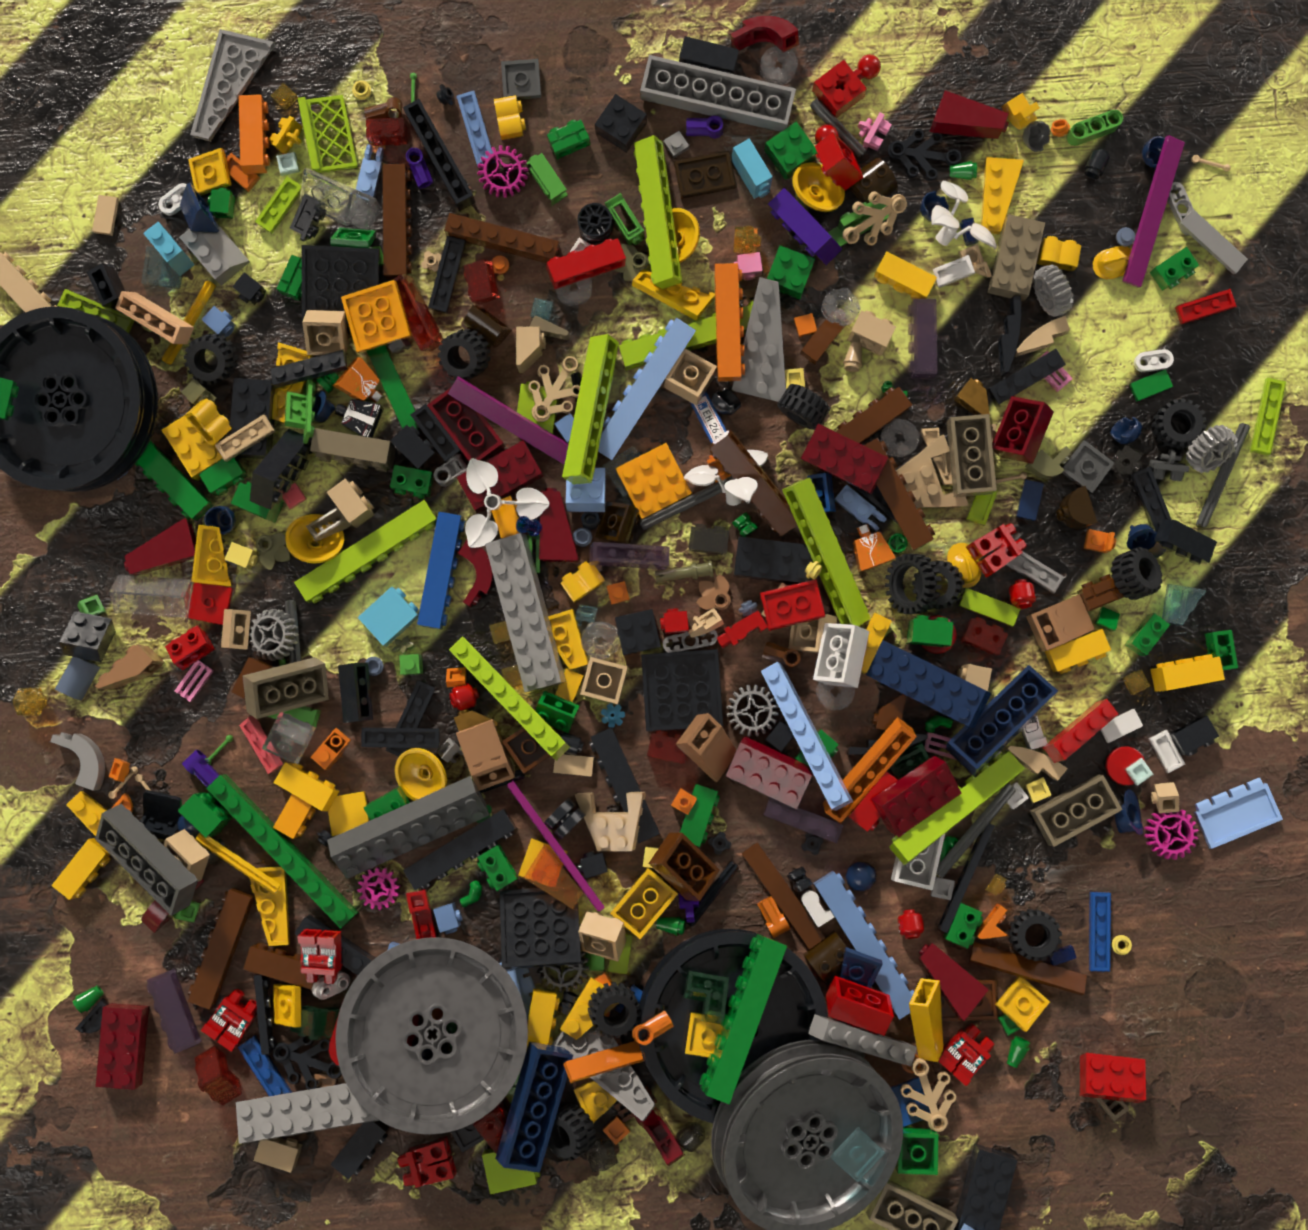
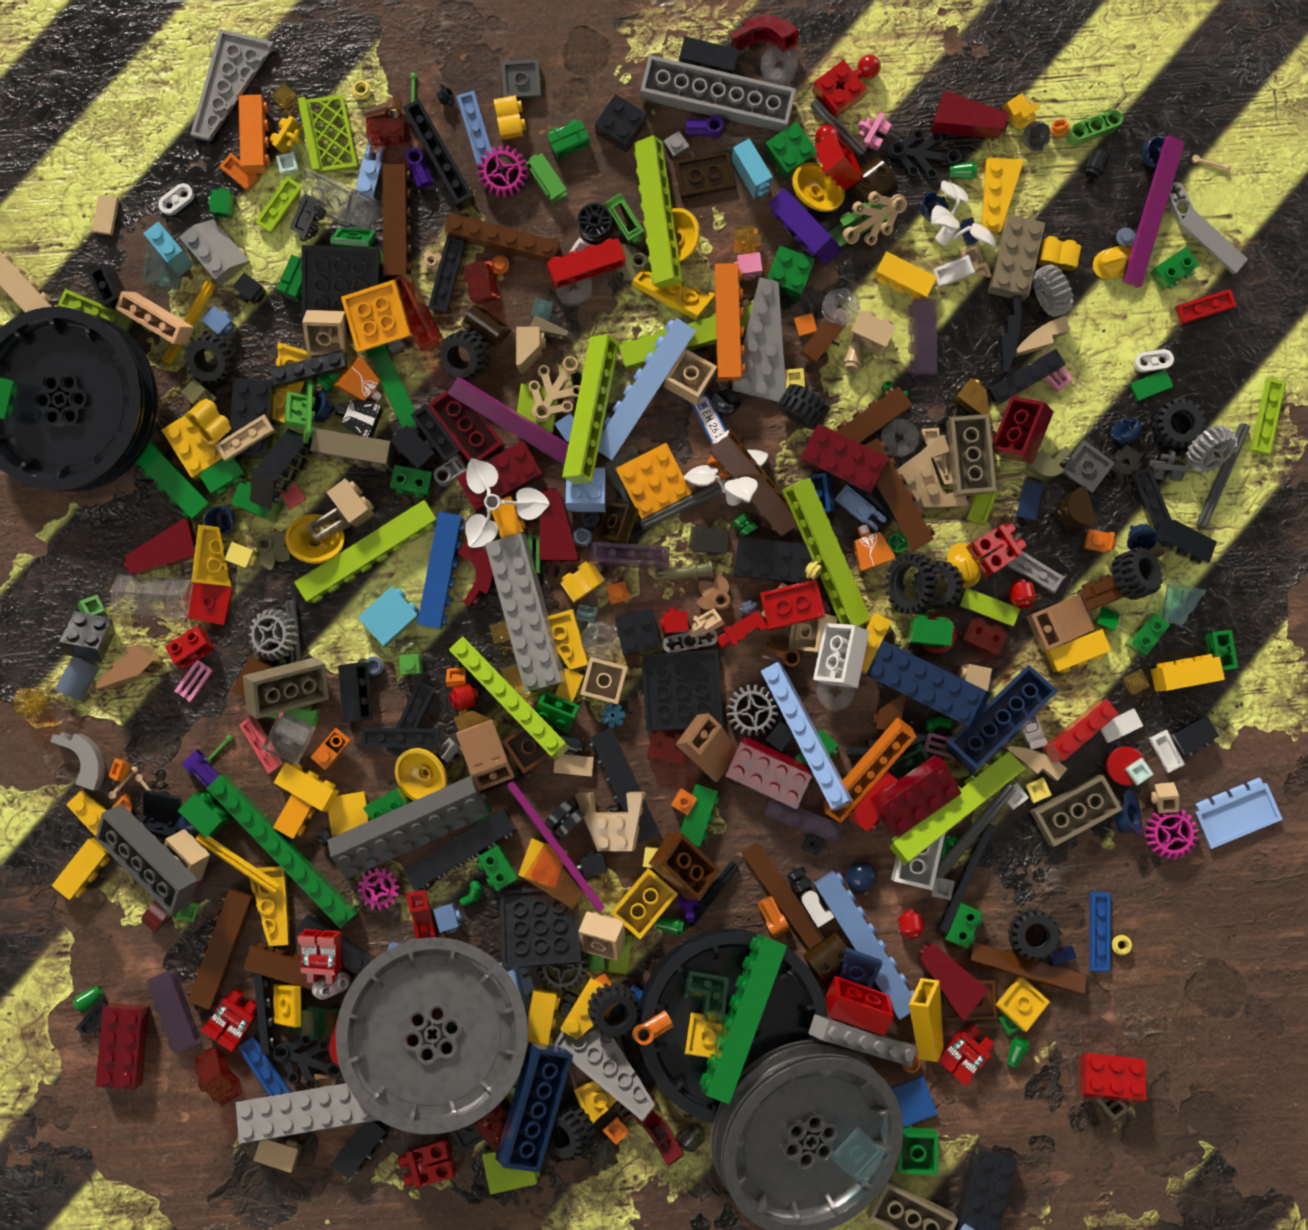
dark blue slope [180,183,219,233] -> none
yellow tile [188,148,232,196] -> none
tan brick [221,609,251,649] -> none
clear blue bush [516,516,542,536] -> none
orange tile [563,1041,644,1083] -> none
black plate [708,832,731,855] -> none
tan plant [900,1058,956,1132] -> none
orange slope [975,904,1008,939] -> none
clear yellow plate [986,874,1007,896] -> none

